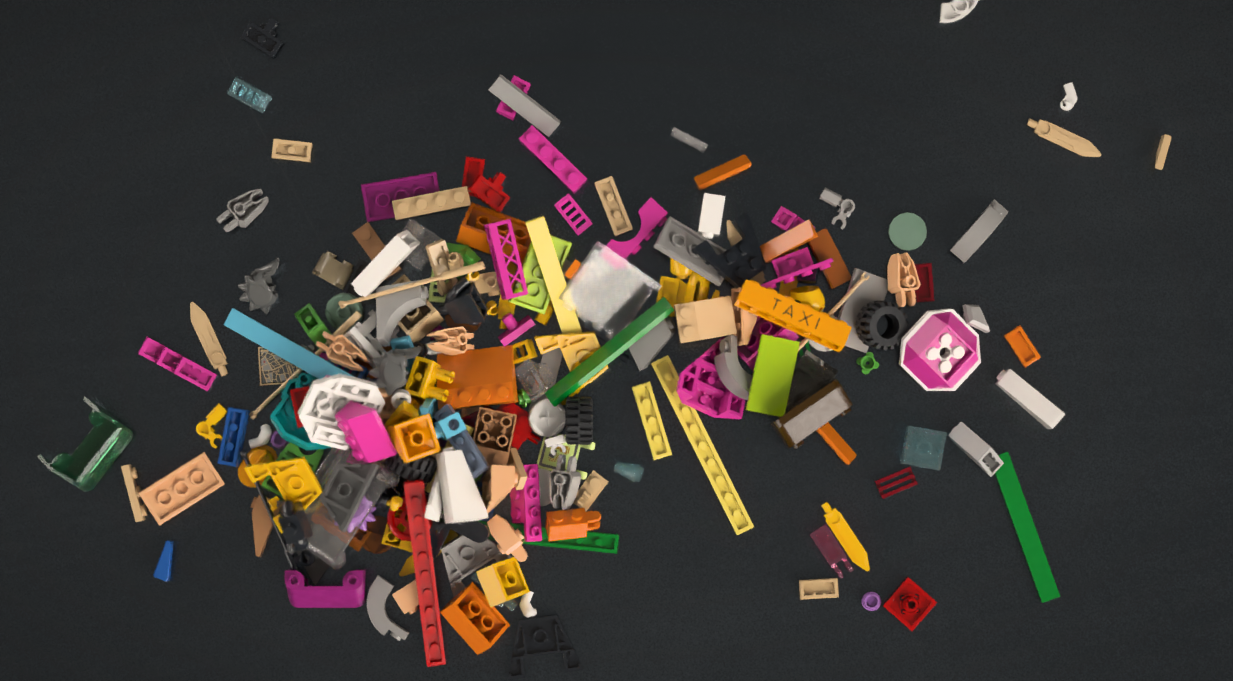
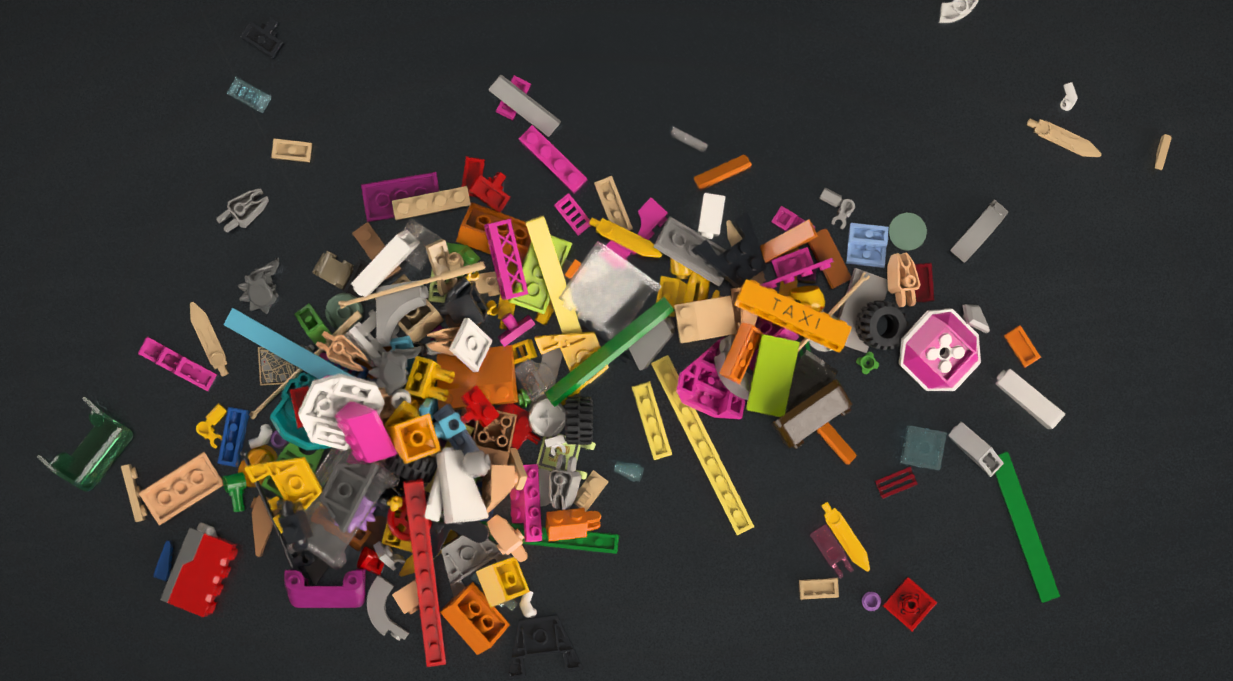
none -> red piece [160,523,238,617]
none -> green pin [223,472,246,512]
none -> red tile [357,546,384,575]
none -> light grey plate [373,541,405,571]
none -> white tile [449,318,493,372]
none -> red hinge [459,385,500,428]
none -> light grey head [461,451,491,478]
none -> yellow piece [589,217,662,258]
none -> orange slope [719,323,763,384]
none -> light blue slope [846,223,889,268]

